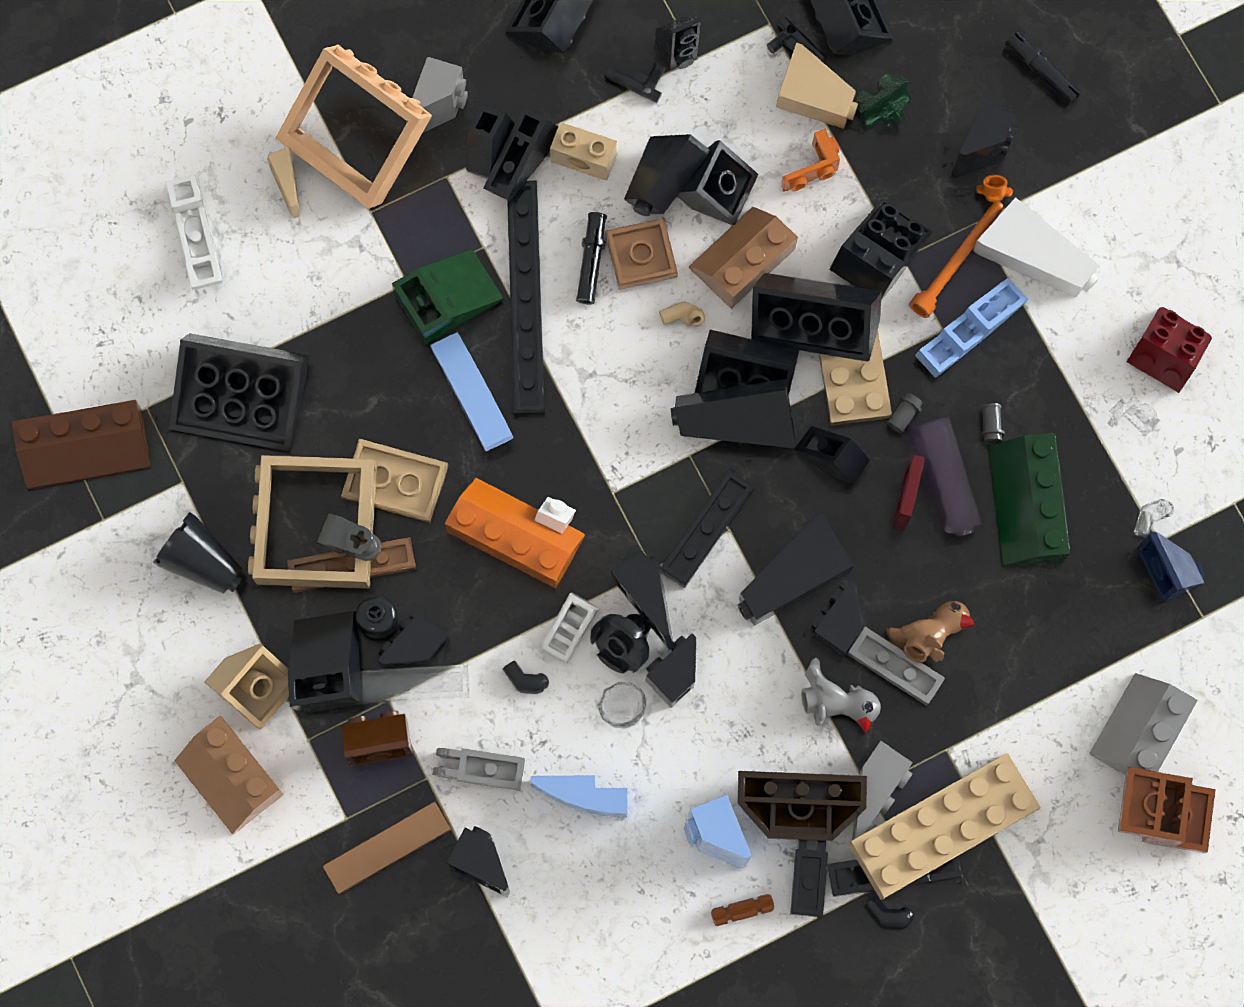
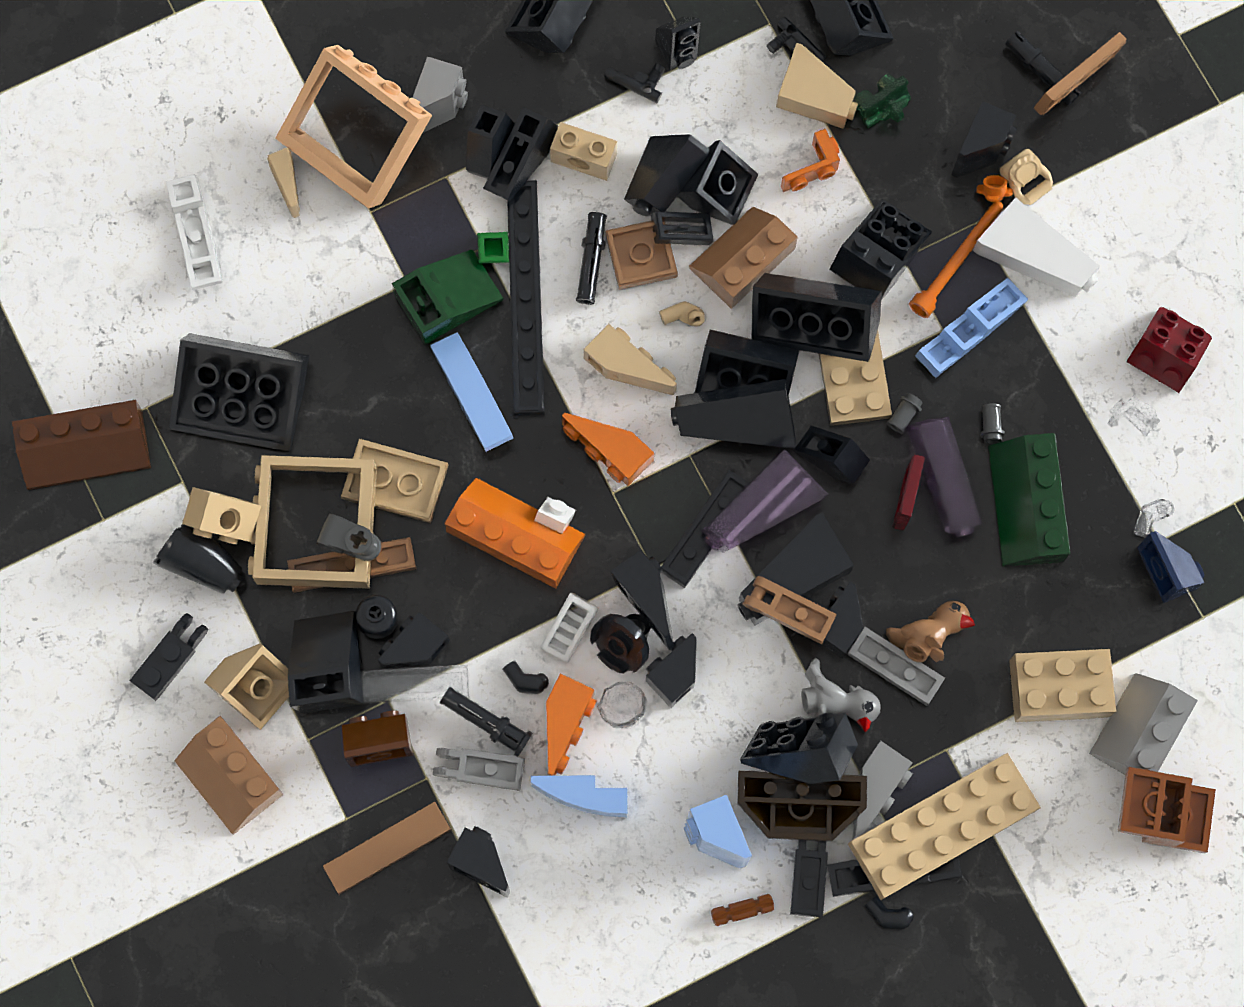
none -> black hinge [129,613,208,701]
none -> tan brick [182,487,261,545]
none -> black pin [439,686,533,757]
none -> green slope [476,232,509,264]
none -> orange slope [546,673,597,776]
none -> orange slope [562,413,654,486]
none -> tan slope [584,323,677,395]
none -> black tile [651,211,714,245]
none -> clear purple slope [701,450,828,553]
none -> black slope [740,713,858,784]
none -> medium nougat plate [743,576,837,644]
none -> tan piece [999,149,1053,205]
none -> tan brick [1009,649,1116,722]
none -> medium nougat tile [1034,32,1127,115]

